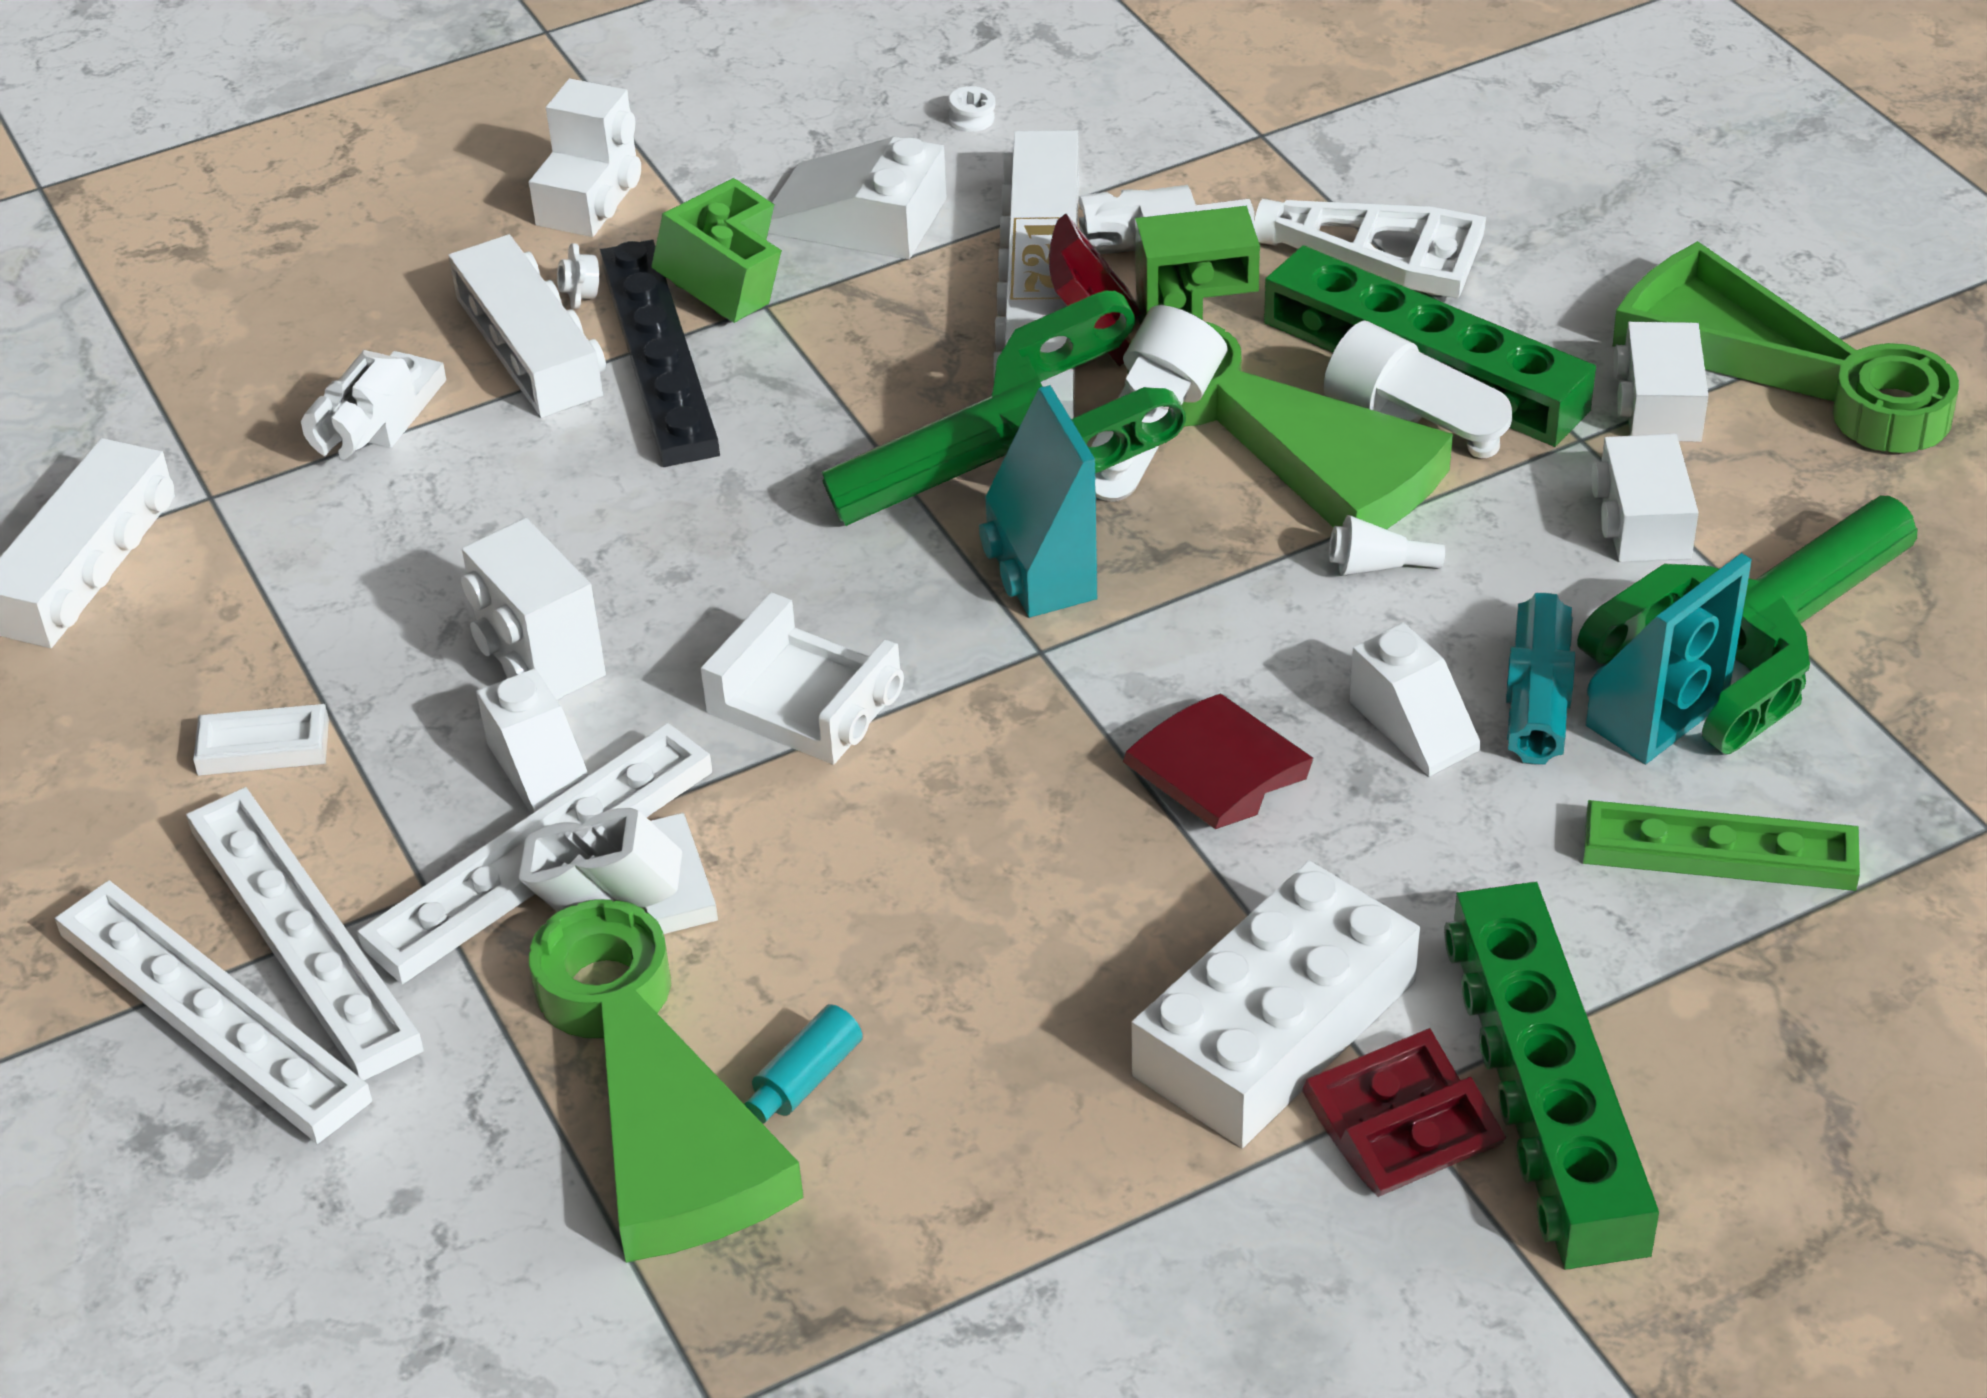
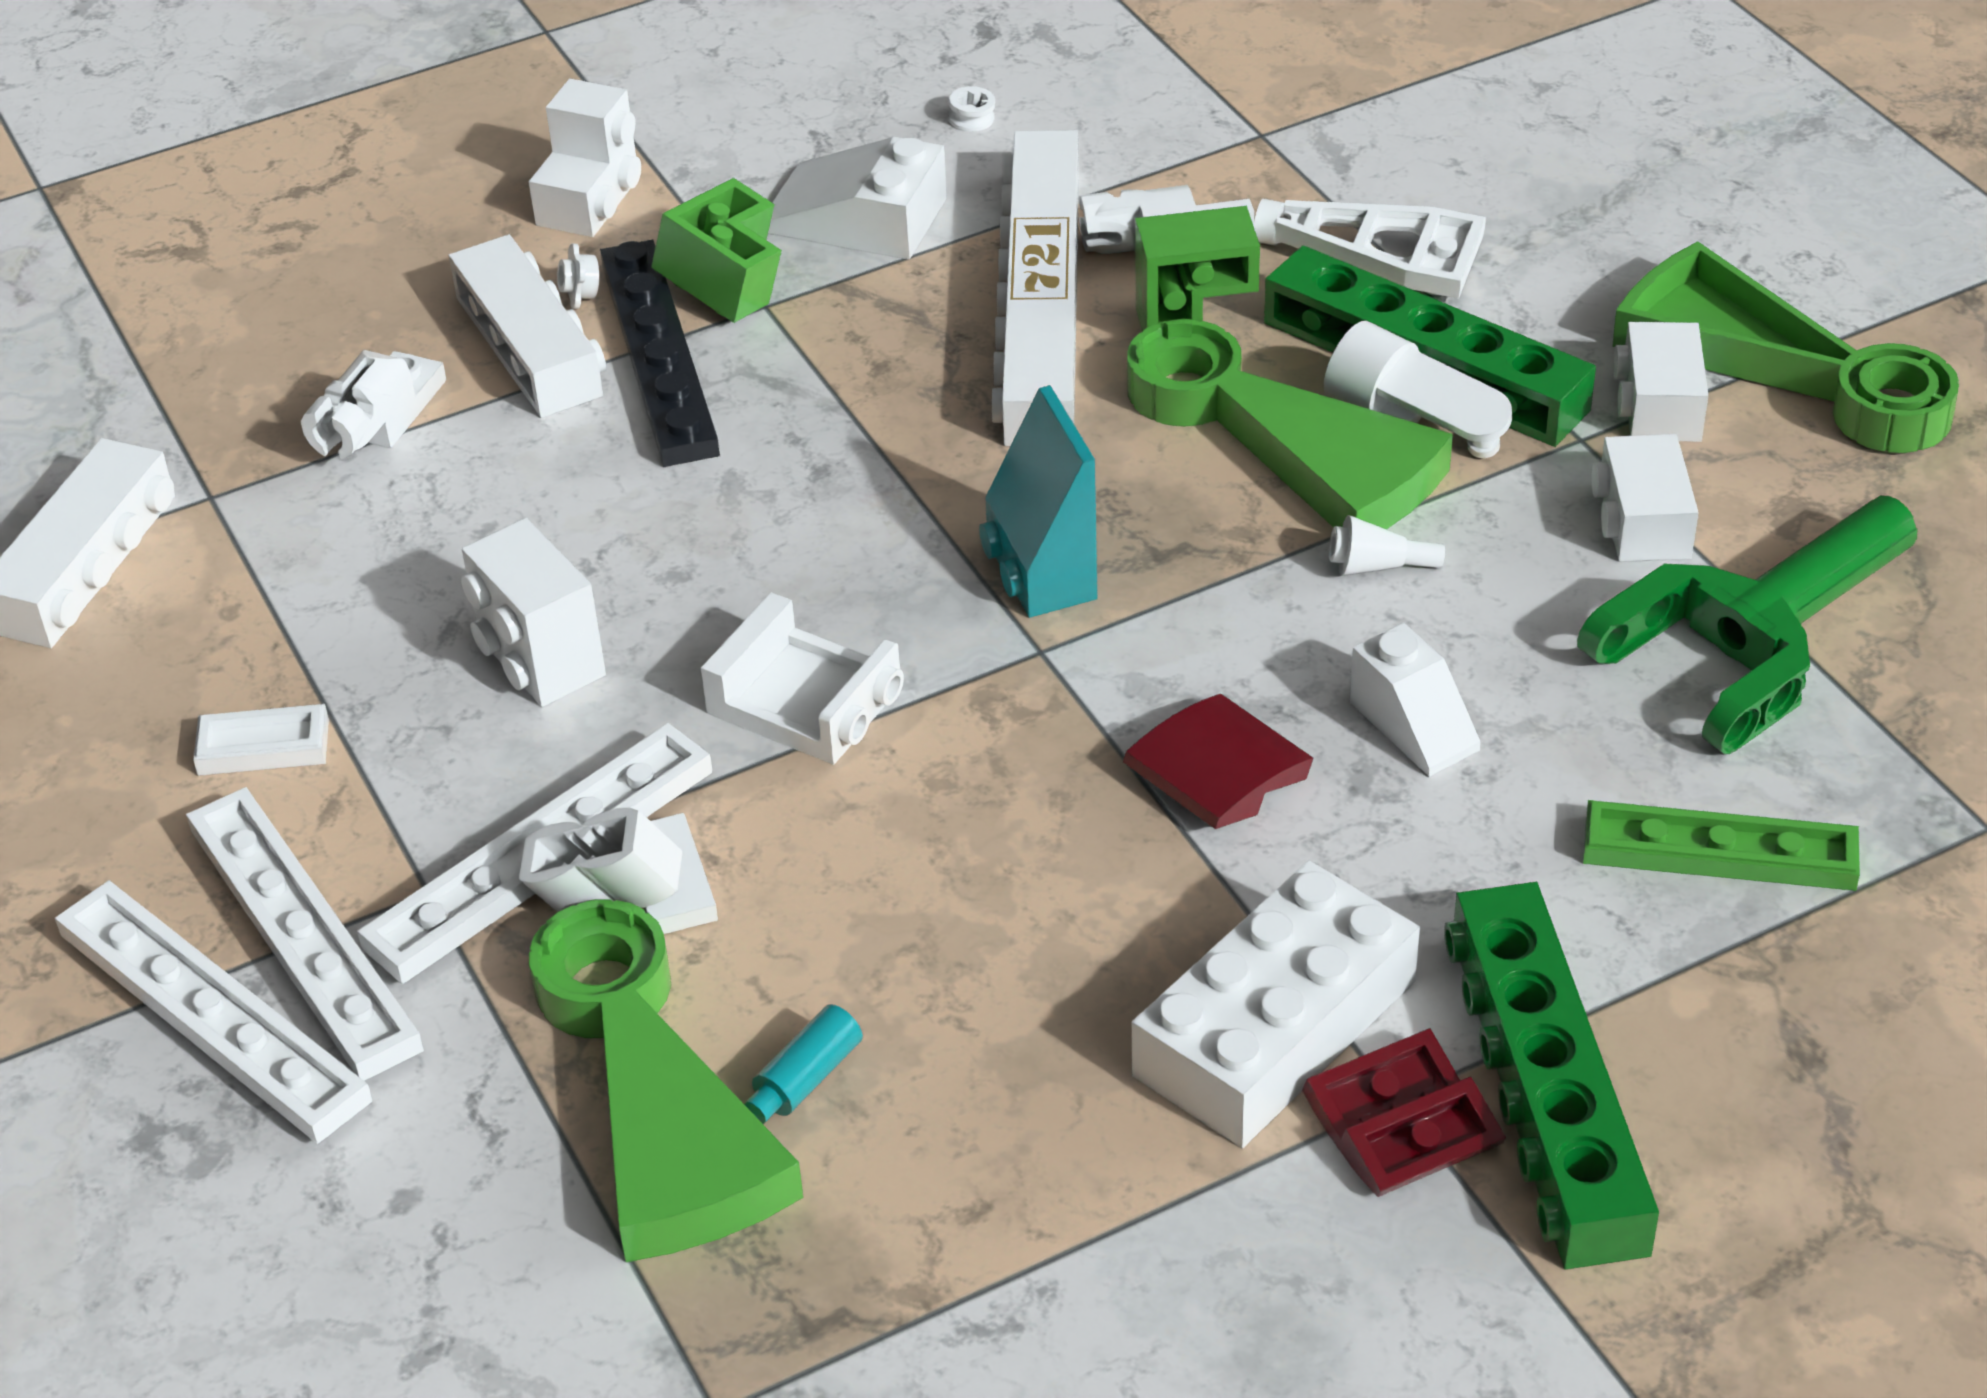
white slope [476,668,589,814] -> none
green piece [822,291,1186,526] -> none
dark red slope [1049,214,1141,367] -> none
white piece [1091,305,1227,502] -> none
teal piece [1506,593,1575,765] -> none
teal slope [1586,553,1752,765] -> none

